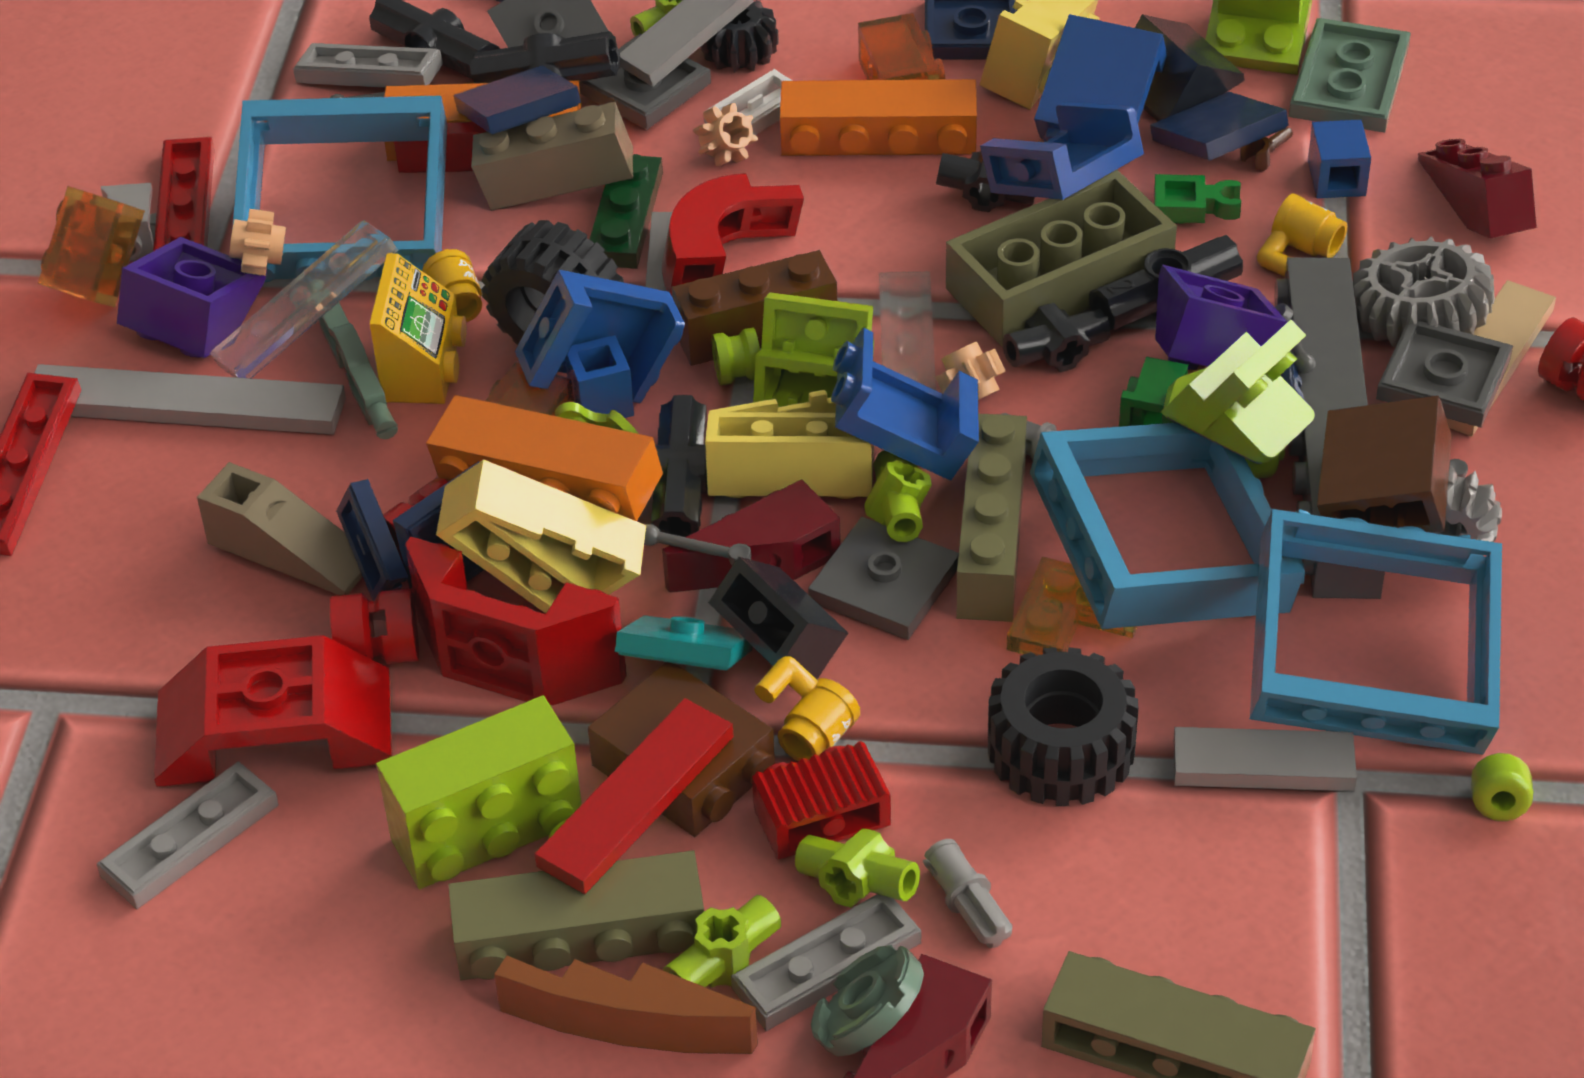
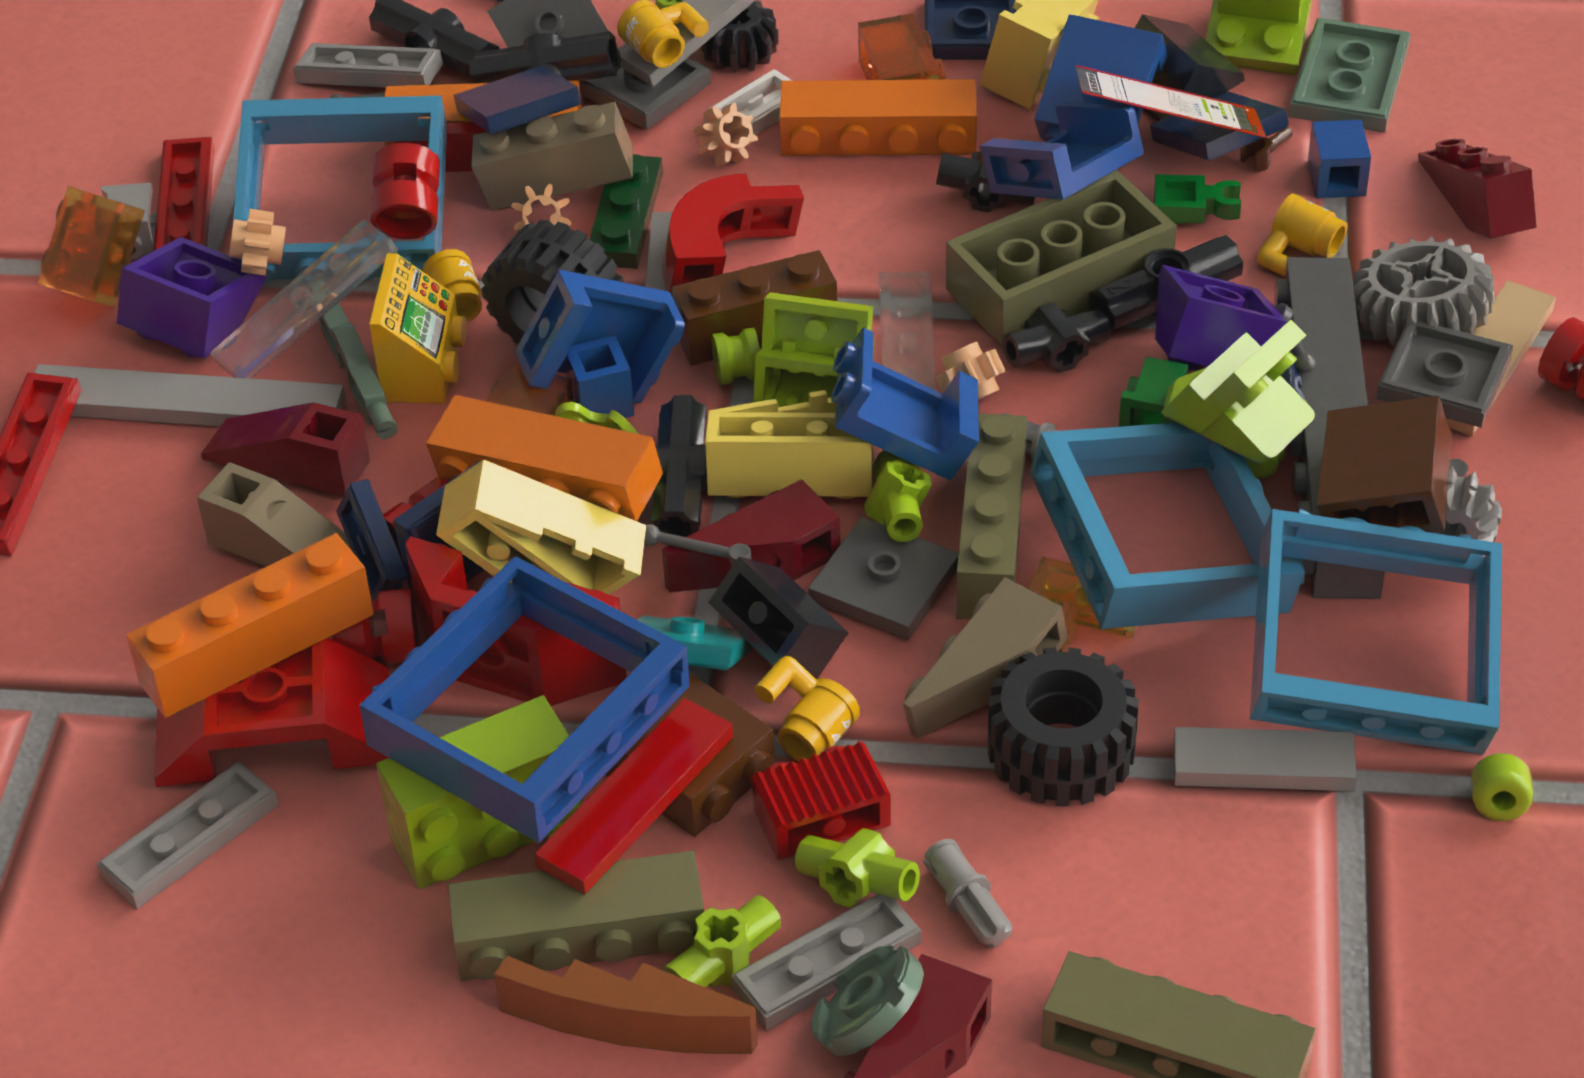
none -> orange brick [126,533,374,718]
none -> dark red slope [201,402,370,496]
none -> blue window [360,556,690,843]
none -> red wheel [370,143,440,239]
none -> light nougat gear [511,184,572,230]
none -> yellow piece [617,0,709,68]
none -> dark tan slope [903,577,1068,738]
none -> sticker [1075,65,1266,138]

